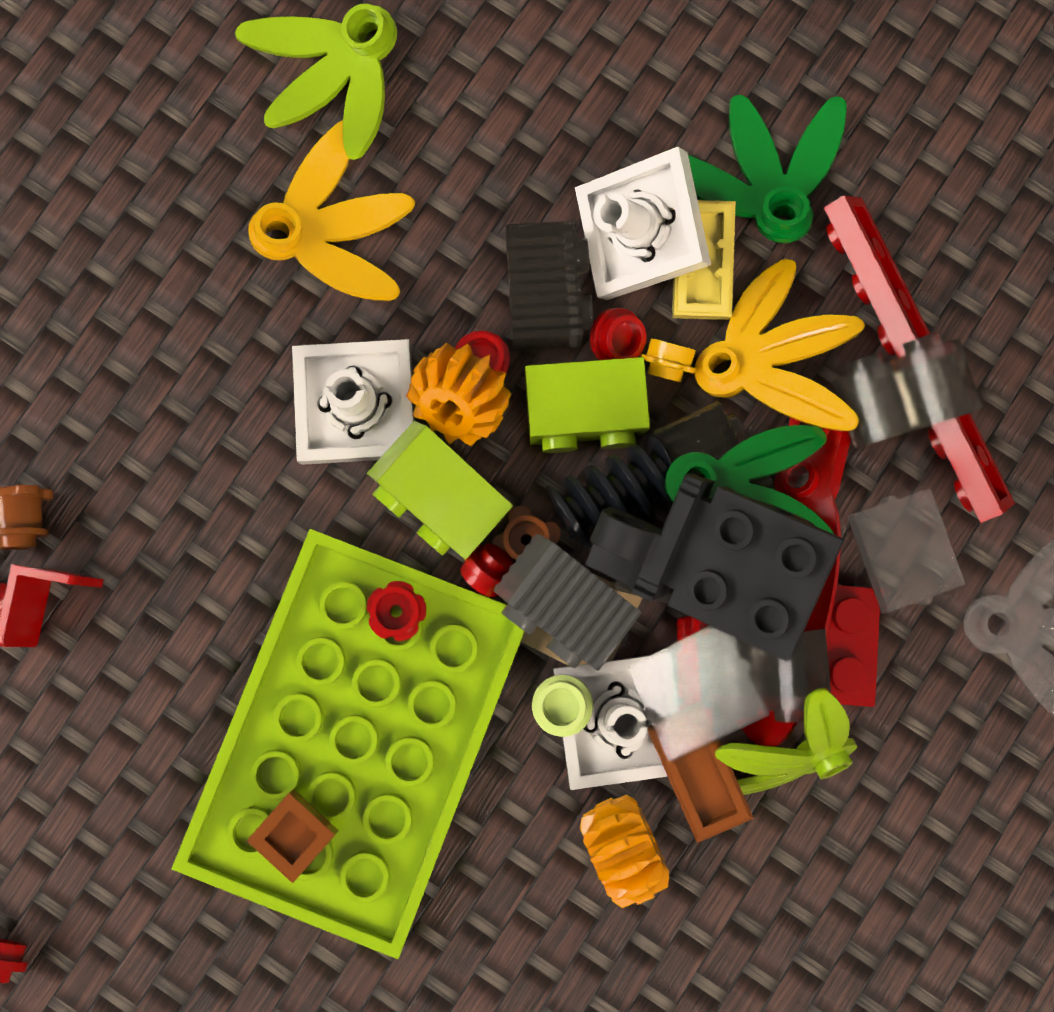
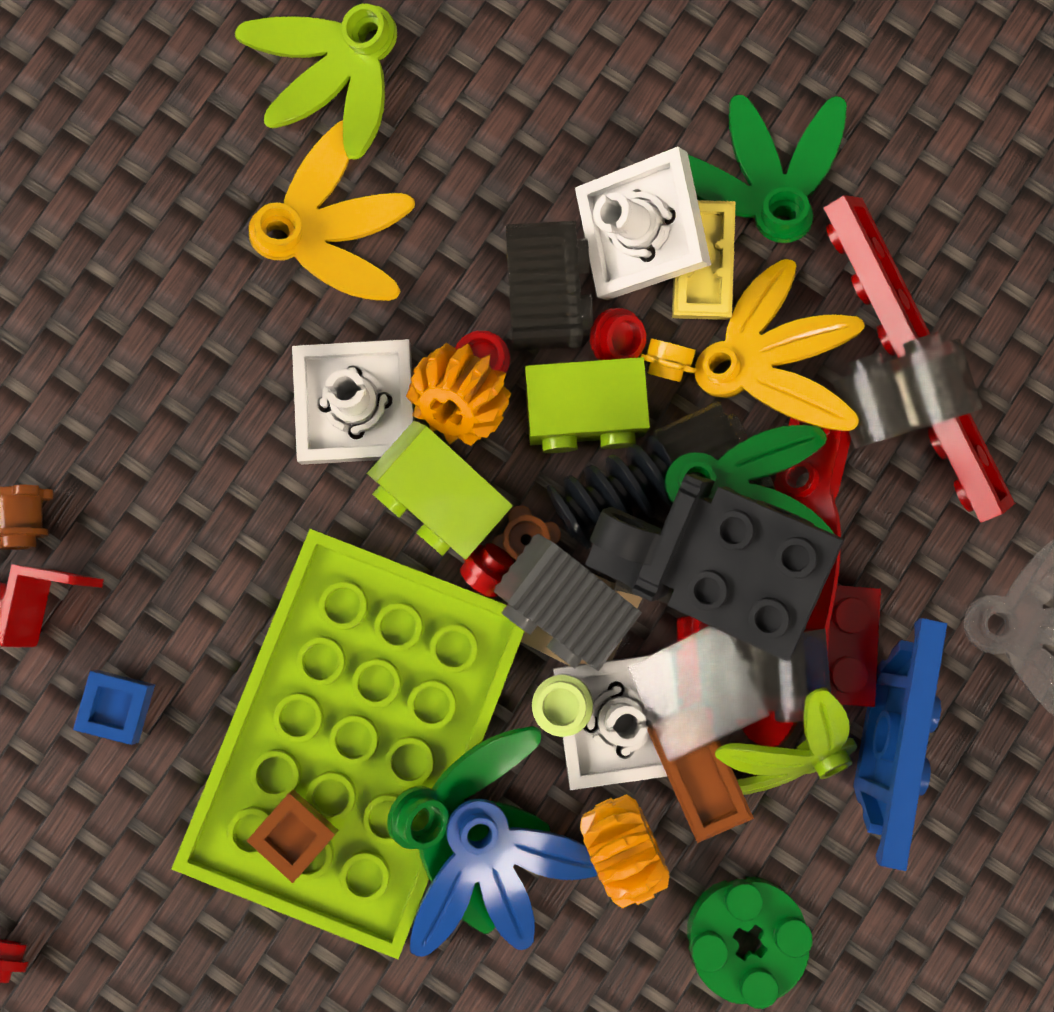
red plate [367,581,427,641] -> none
clear piece [847,488,965,614] -> none
none -> blue plate [73,670,155,745]
none -> green plant [387,726,550,934]
none -> blue plant [410,799,597,957]
none -> green plate [687,877,813,1009]
none -> blue wing [853,618,947,871]

